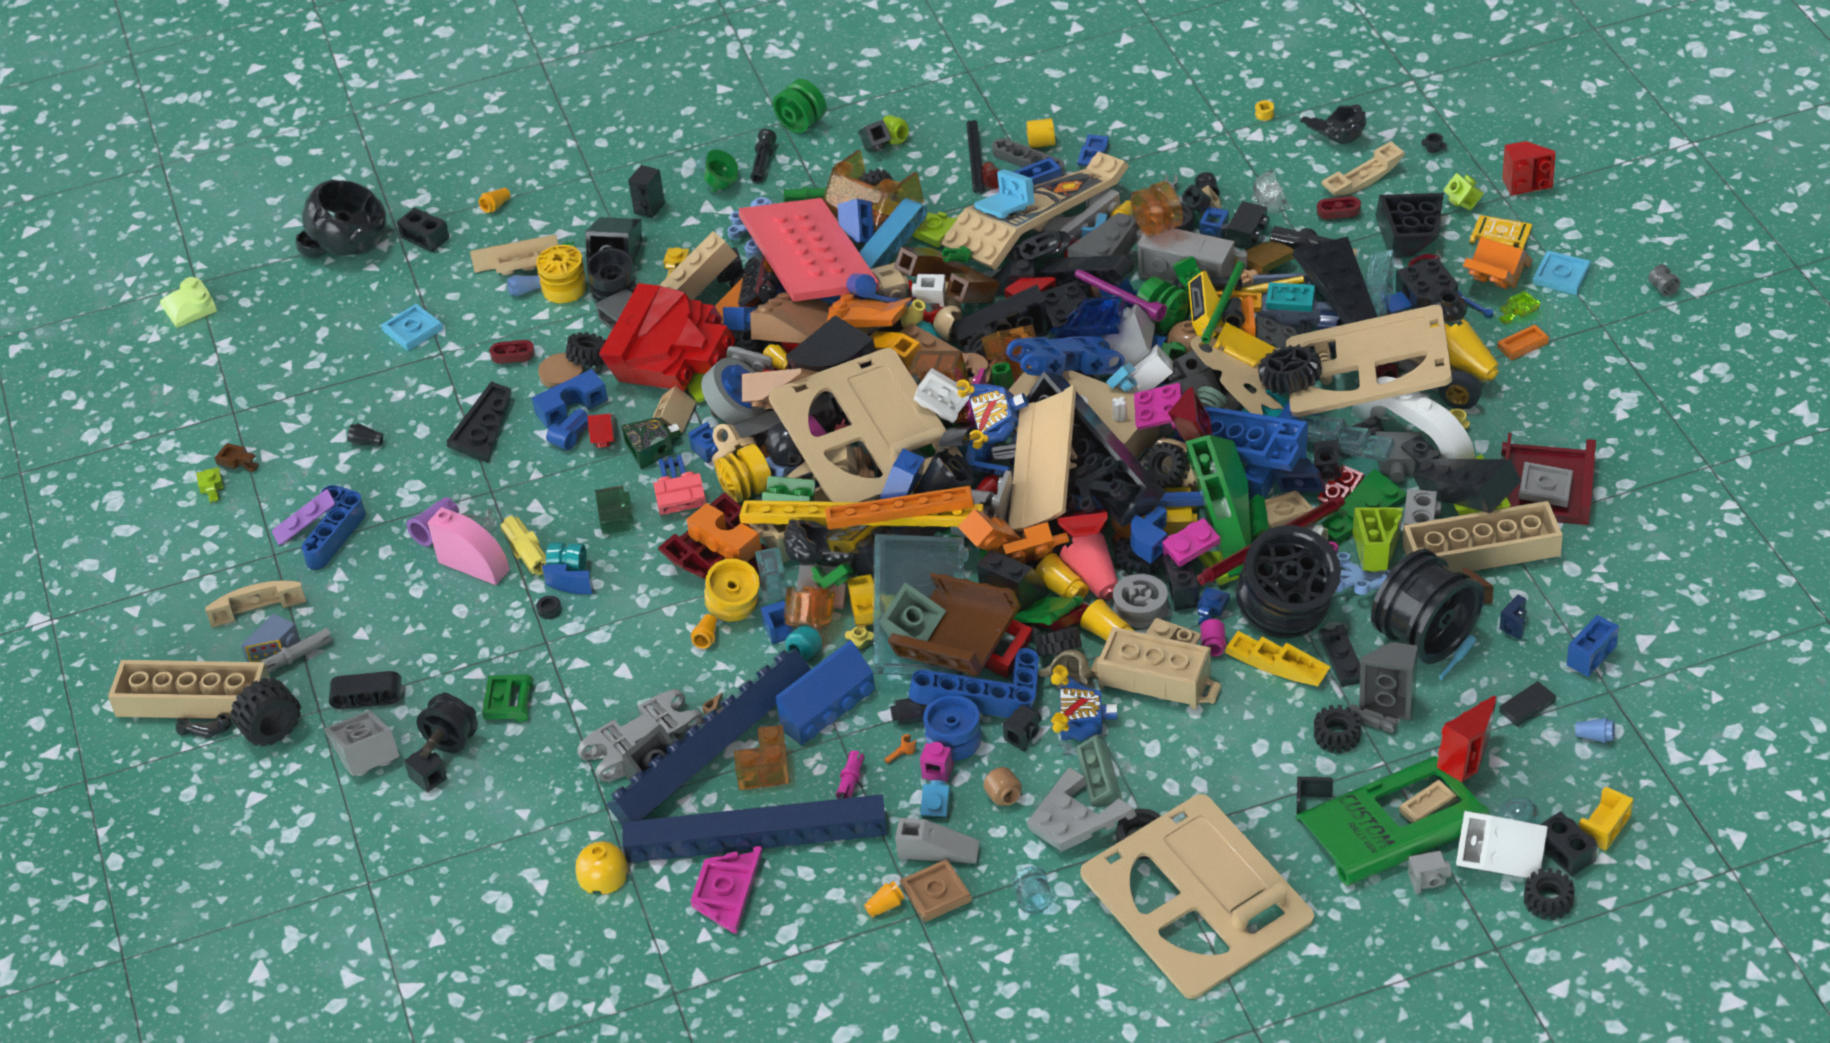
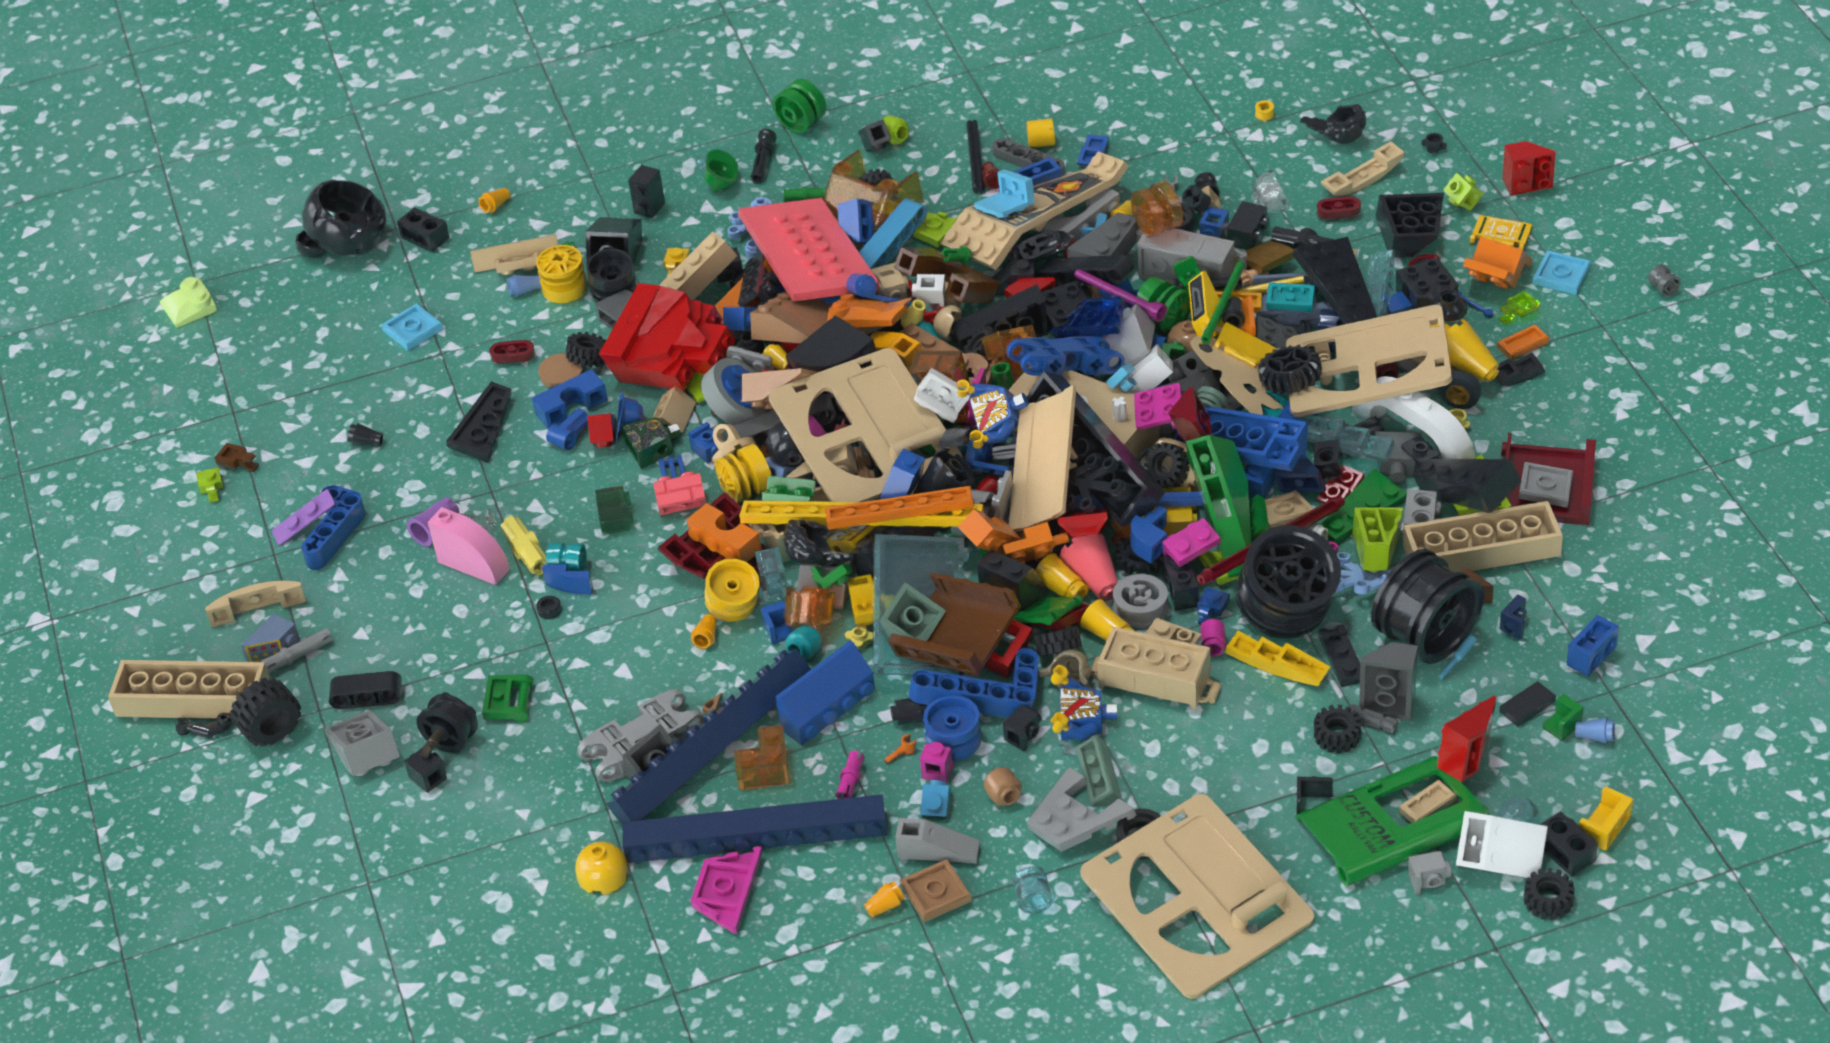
none -> blue piece [615,392,644,442]
none -> black slope [1495,352,1545,386]
none -> green panel [1542,694,1584,741]

